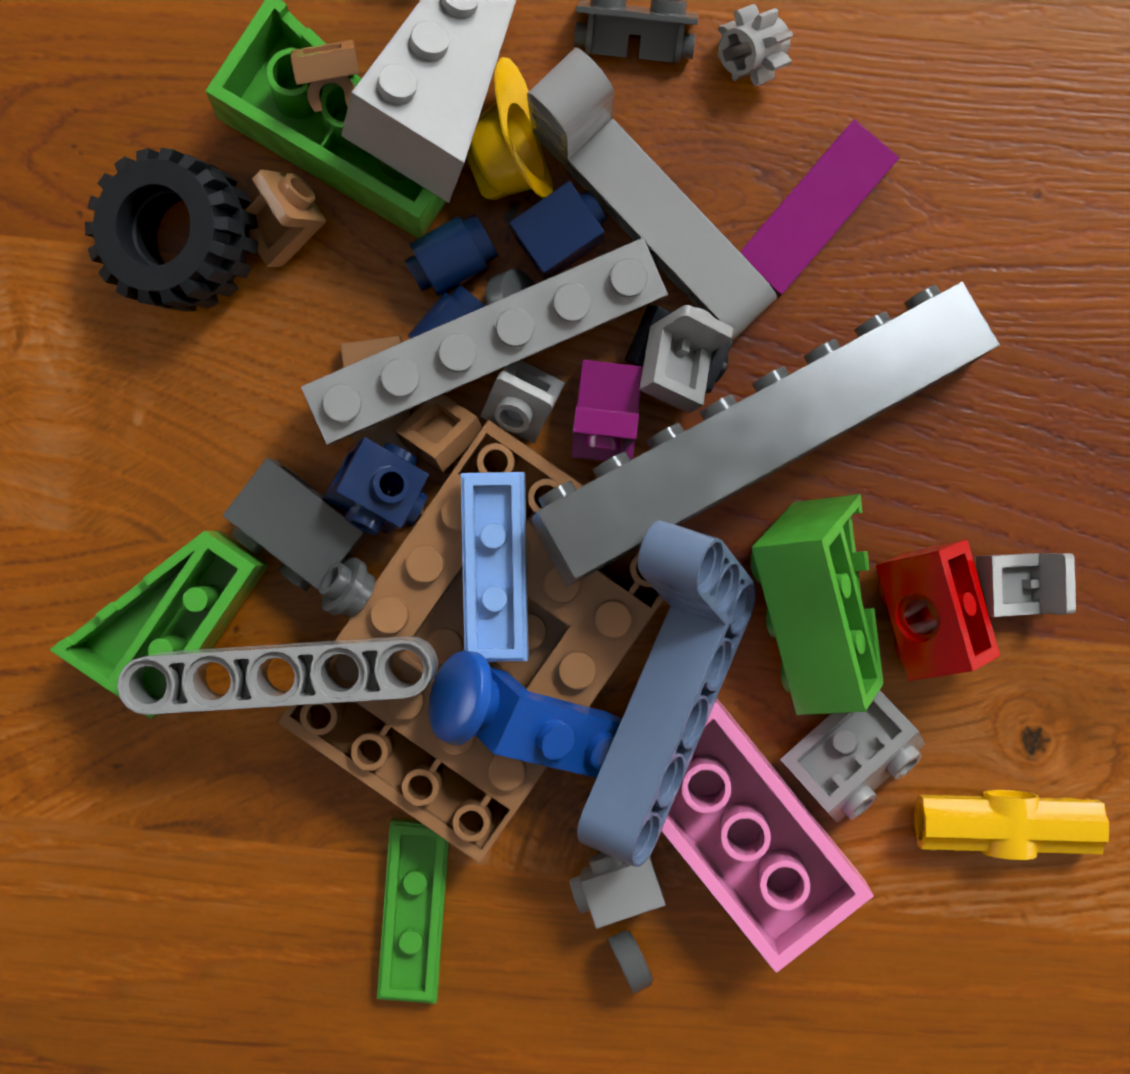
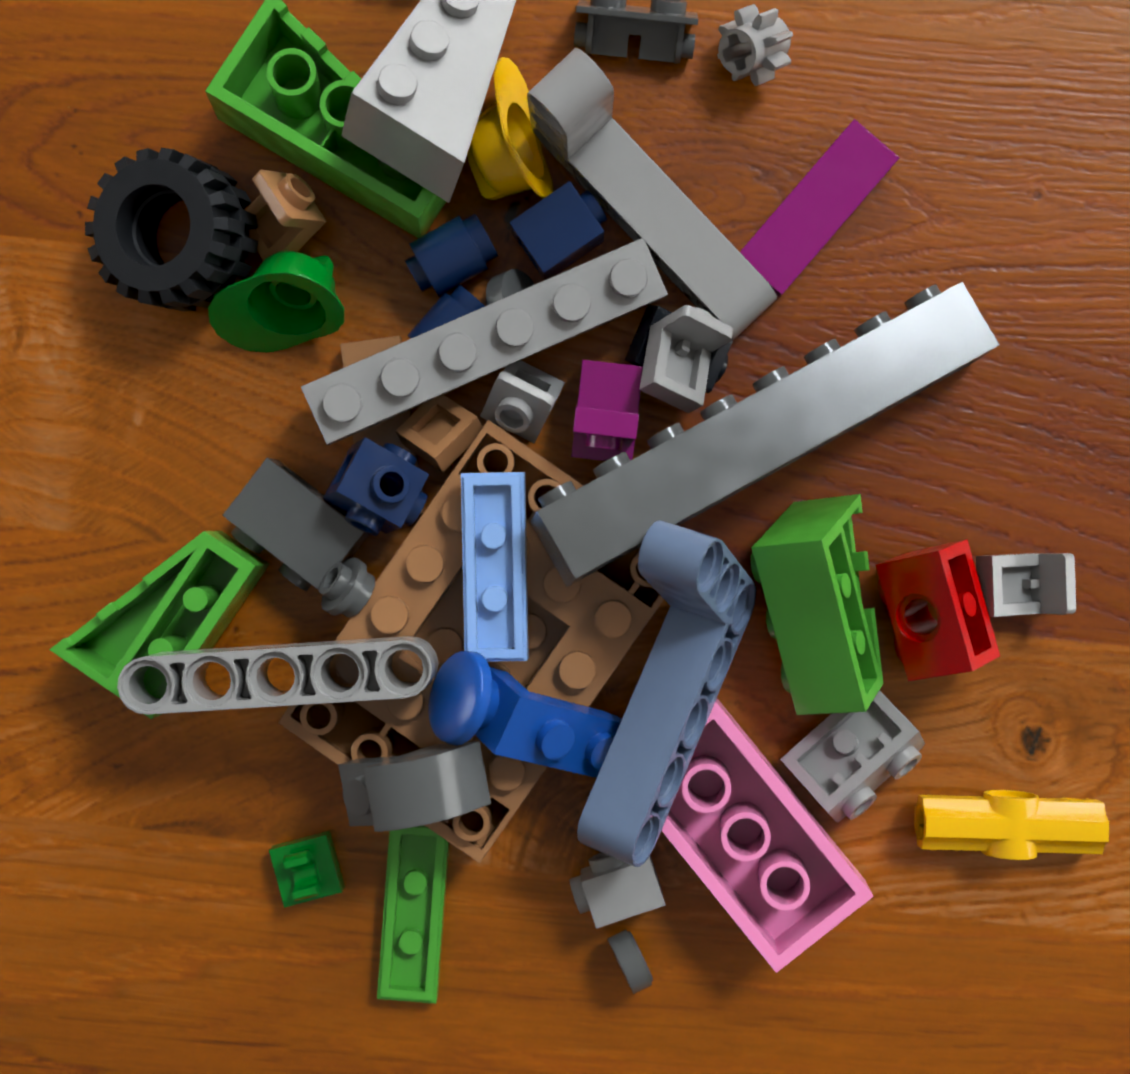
medium nougat tile [291,39,360,112] -> none
none -> green piece [208,251,345,353]
none -> green tile [269,830,345,908]
none -> dark grey brick [338,741,491,832]

